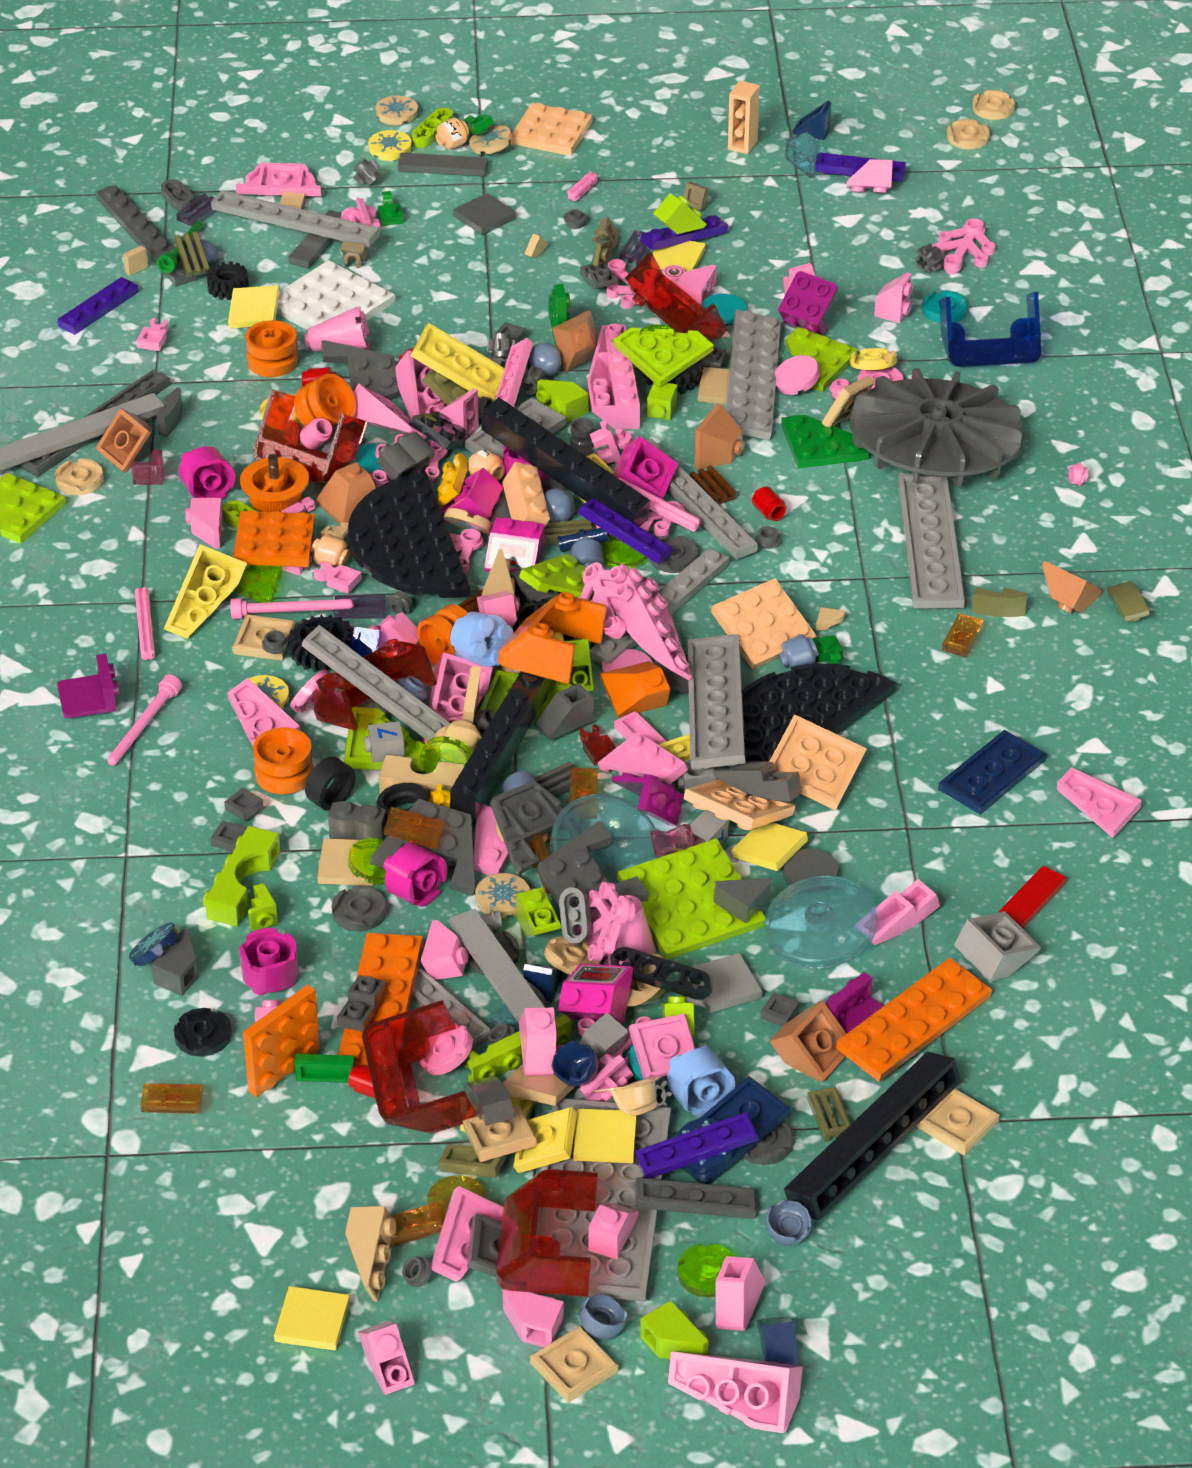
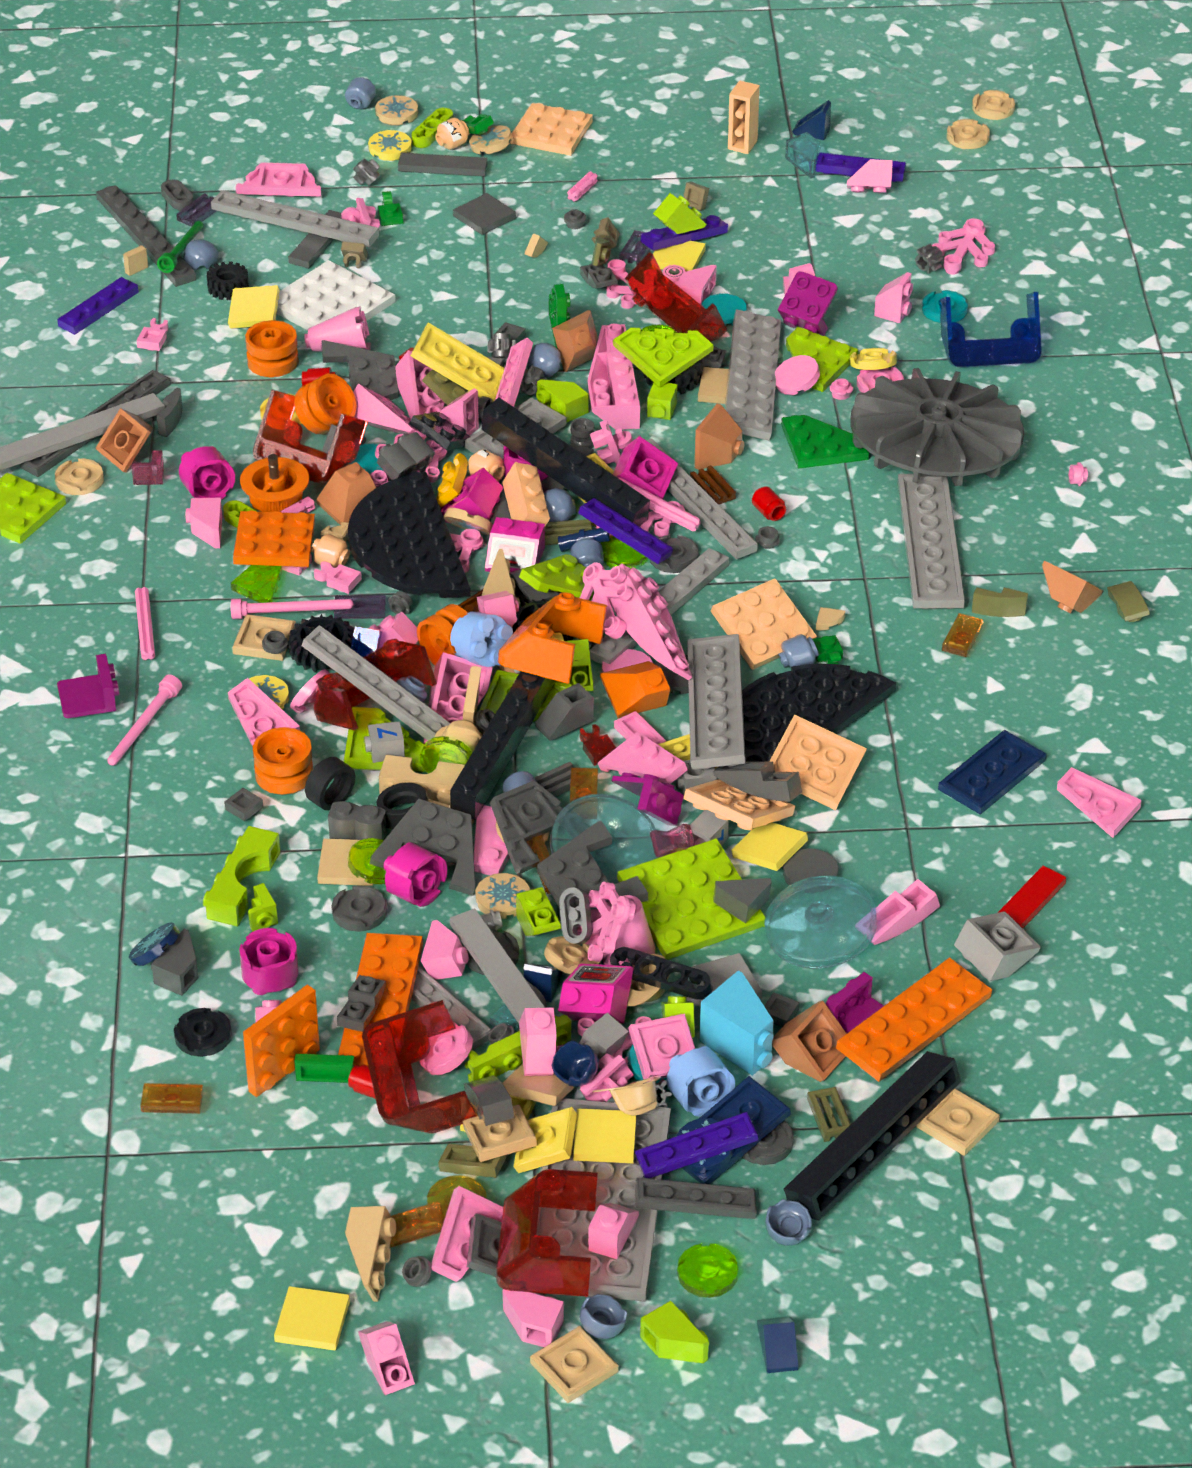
light yellow wedge [164,544,247,639] -> none
olive tile [174,231,209,277] -> none
dark grey plate [211,820,247,852] -> none
tan tile [279,192,305,209] -> none
bright pink brick [300,418,332,449] -> none
clear orange plate [384,807,444,849] -> none
yellow plate [429,784,450,808] -> none
bright pink wedge [668,1351,803,1433] -> none
bright pink slope [716,1256,765,1331] -> none
tan tile [822,376,875,428] -> none
none -> sand blue head [345,77,376,109]
none -> medium azure slope [700,970,774,1076]

